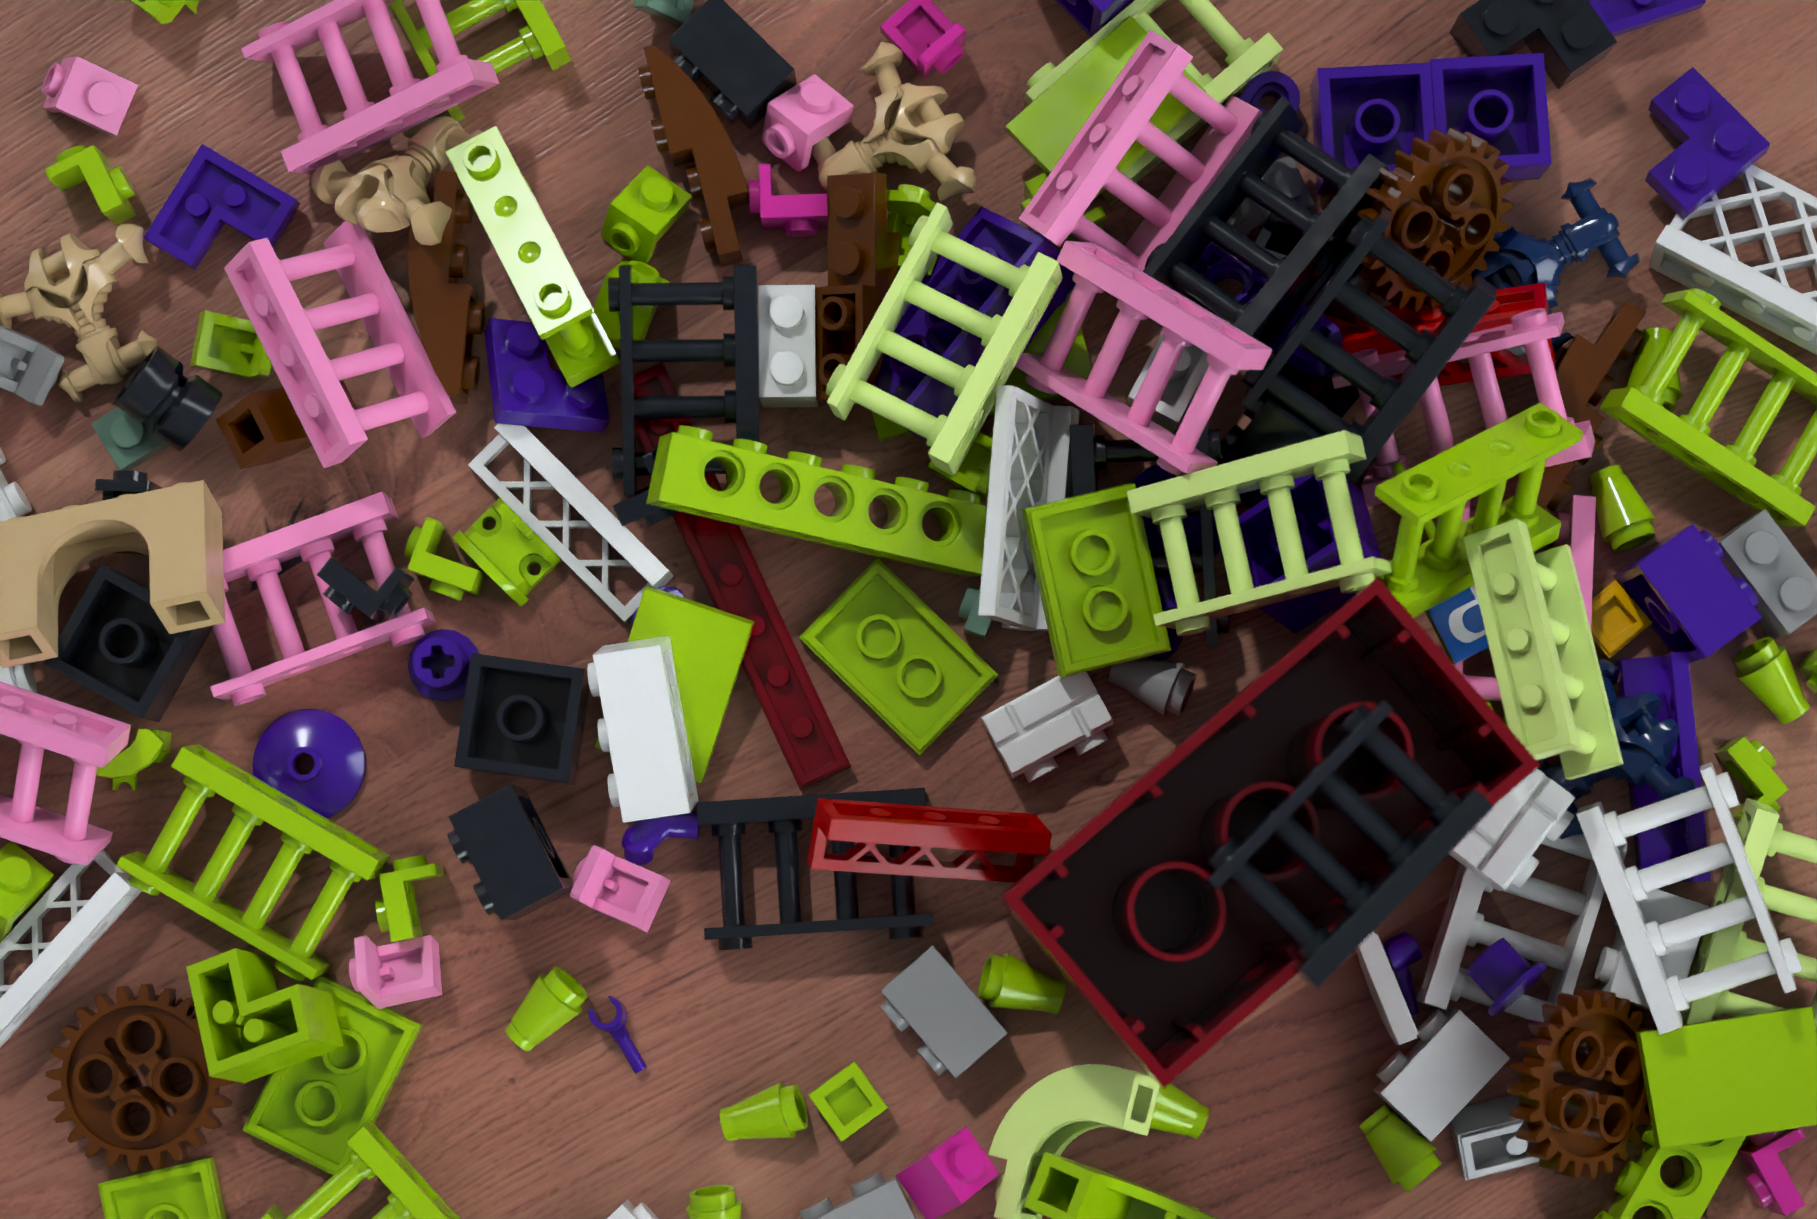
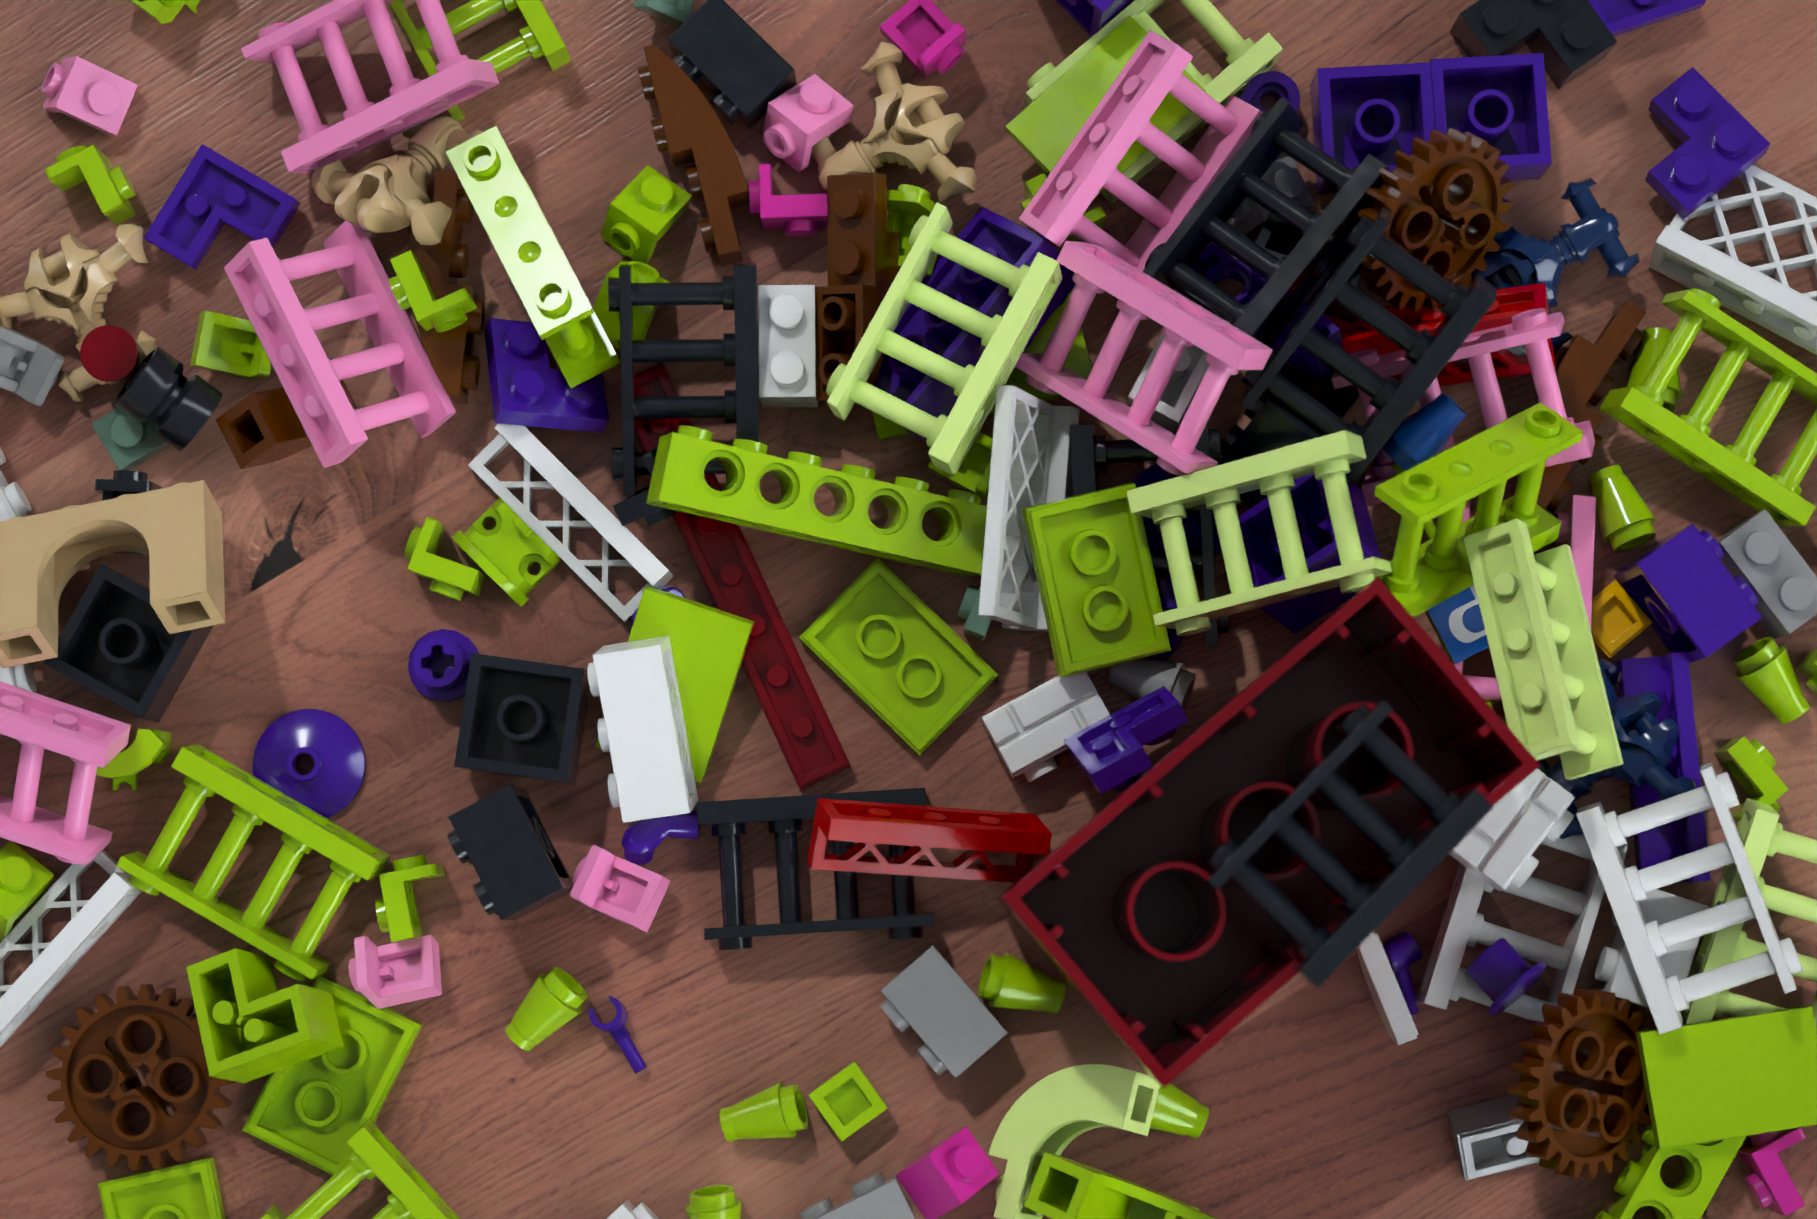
bright pink fence [210,492,436,706] -> none
black bracket [317,557,414,623] -> none
lime cone [1359,1105,1442,1193] -> none
white brick [1373,1008,1510,1142] -> none
none -> dark red tile [80,325,140,382]
none -> lime bracket [388,250,477,332]
none -> dark purple plate [1064,686,1188,794]
none -> blue cone [1382,391,1467,471]

